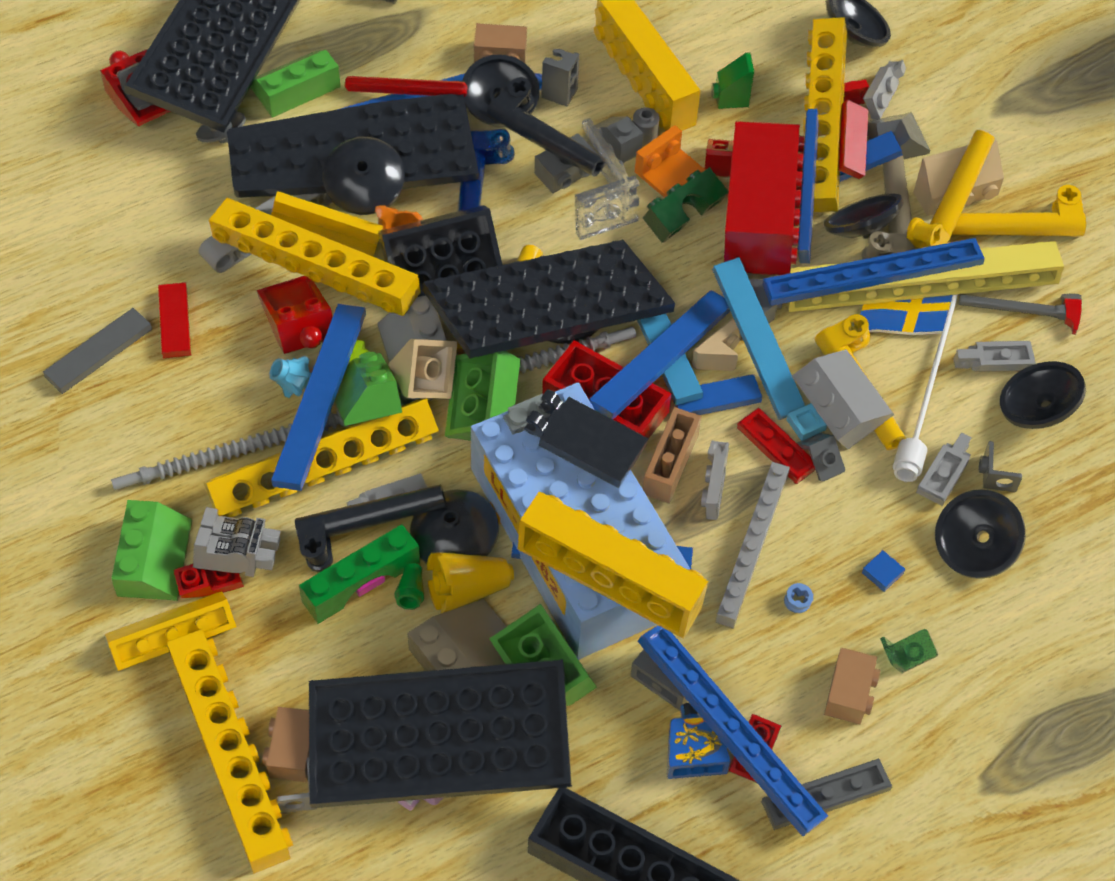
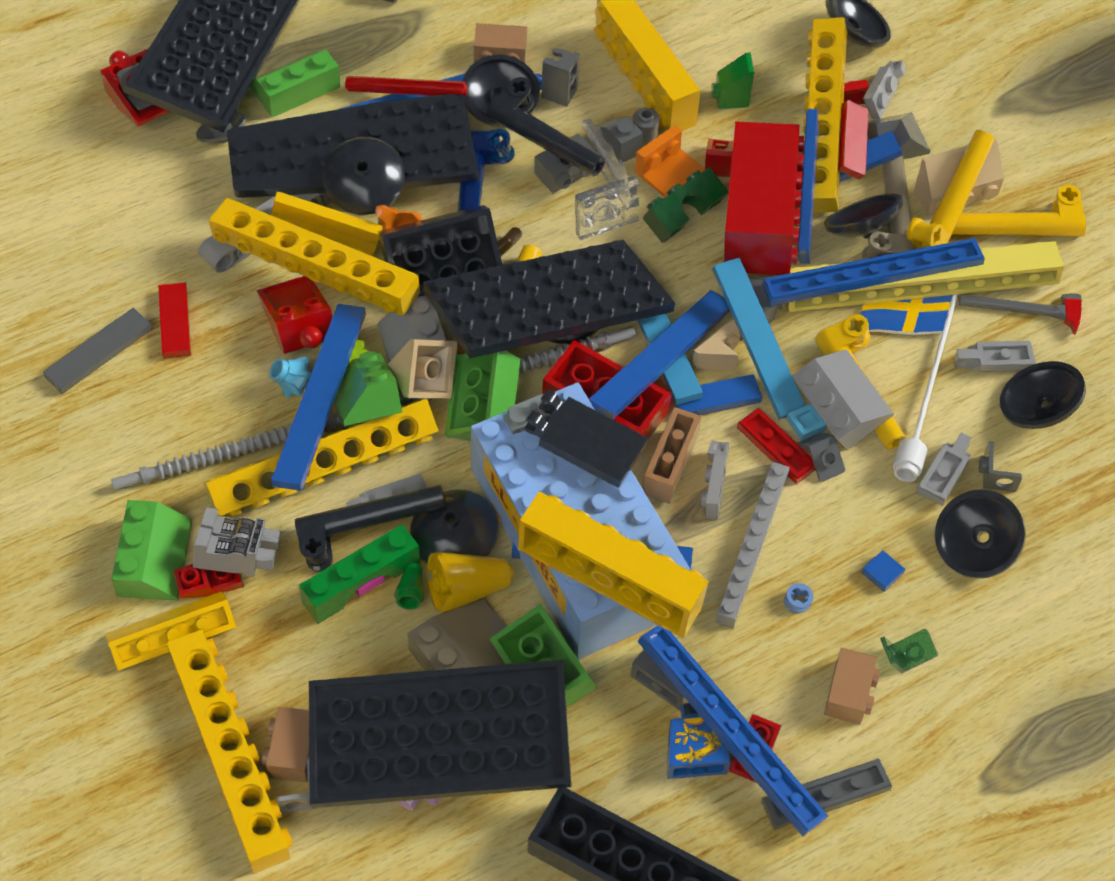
none -> dark brown arm [498,227,522,257]

